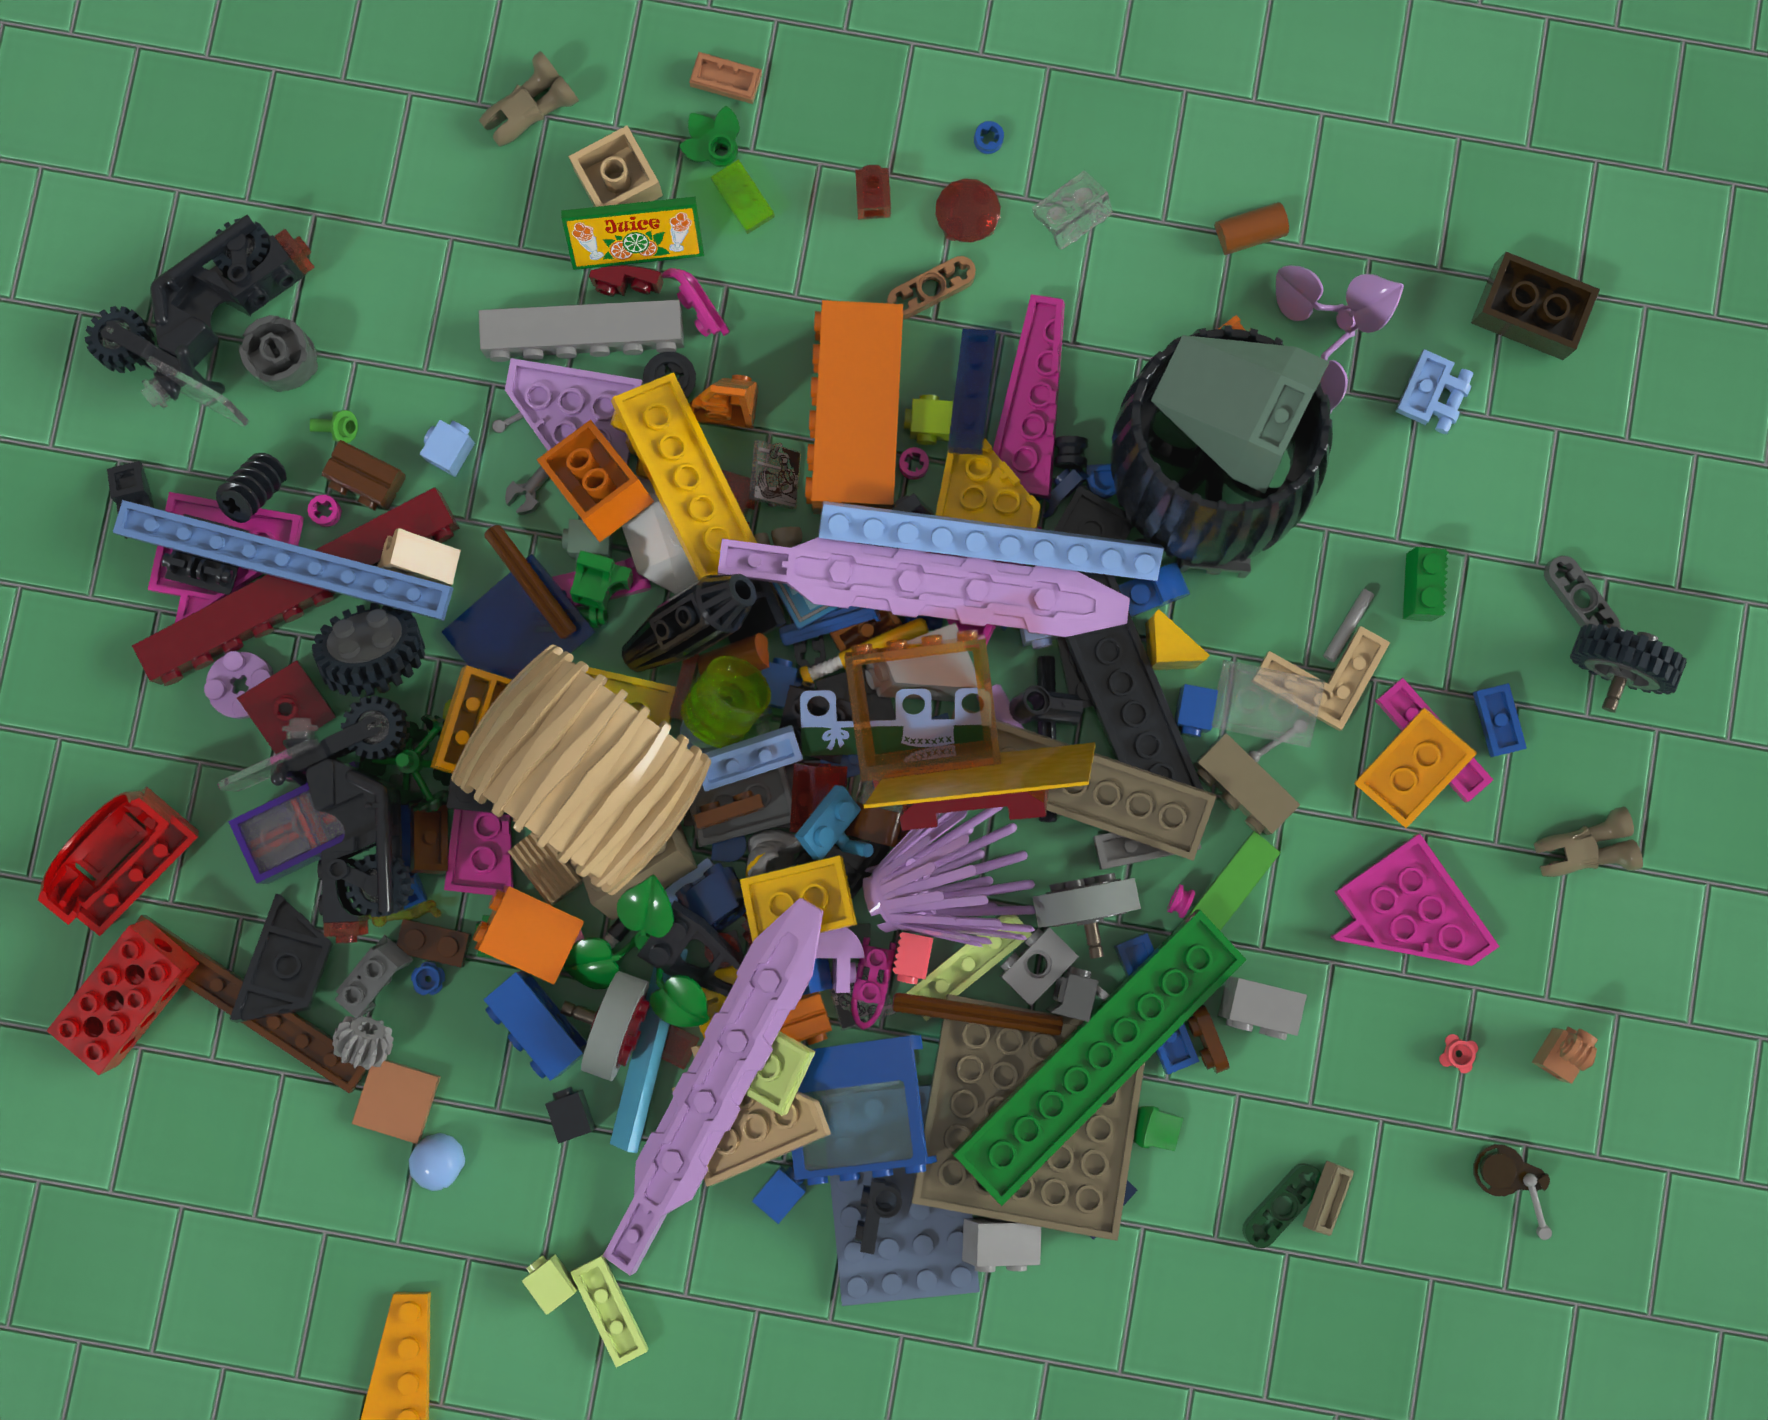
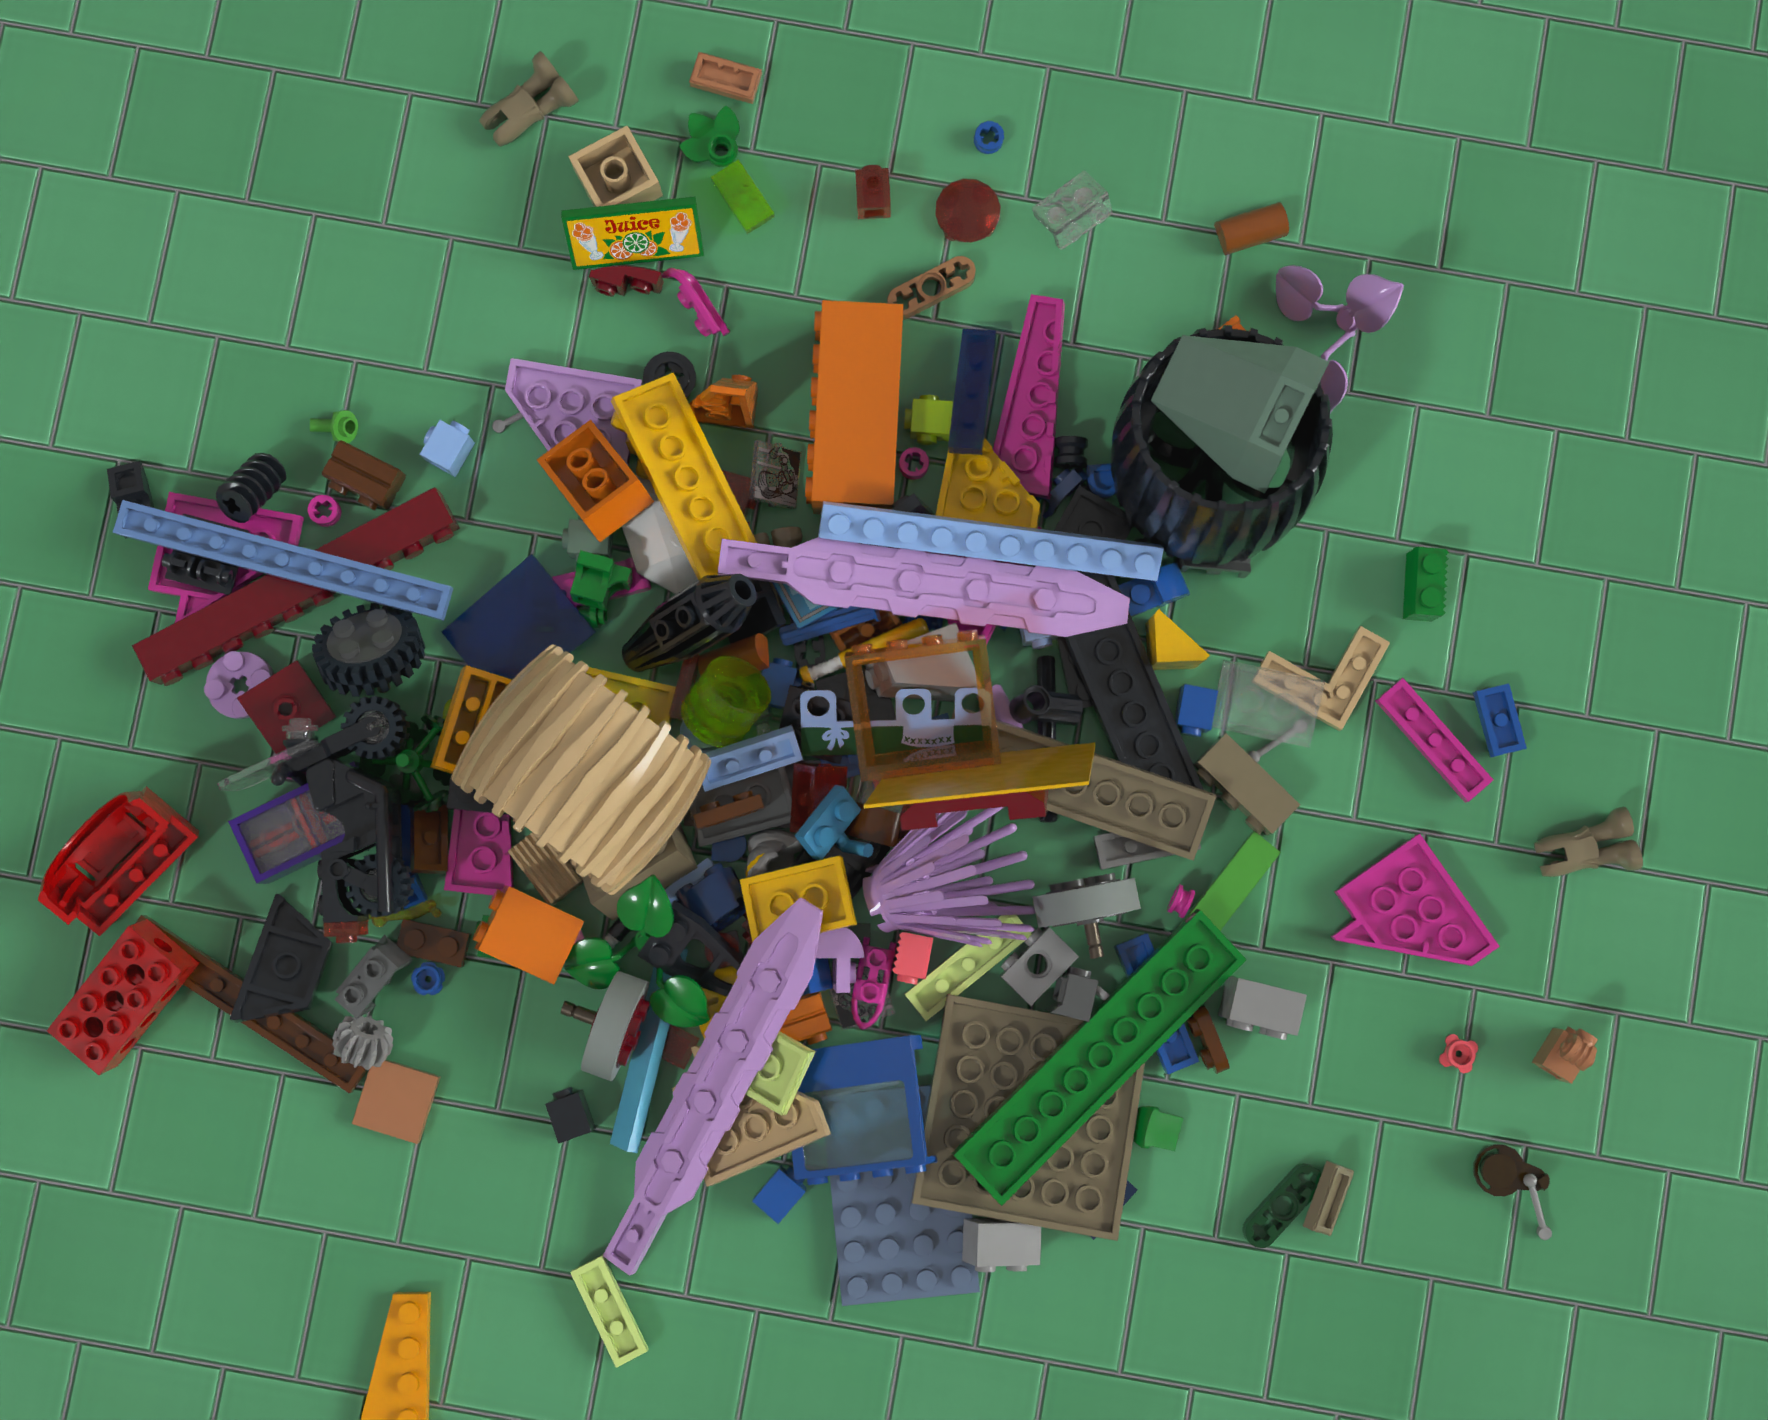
black piece [85,215,315,427] -> none
dark grey brick [239,315,318,392] -> none
tan hinge [377,528,461,586] -> none
light blue hair [408,1133,465,1191] -> none
light grey brick [479,300,684,362] -> none
blue brick [483,971,587,1081] -> none
reddish brown axle [484,524,576,639] -> none
flat silver bar [505,466,549,515] -> none
yellowish green brick [522,1254,578,1315] -> none
black plate [855,1177,902,1254] -> none
reddish brown axle [892,993,1063,1035] -> none
light grey piece [1323,589,1374,662] -> none
light orange plate [1354,707,1477,828] -> none
light blue plate [1395,349,1473,434] -> none
dark brown brick [1471,252,1600,360] -> none
dark grey beam [1544,556,1620,627] -> none
black wheel [1570,624,1687,713] -> none

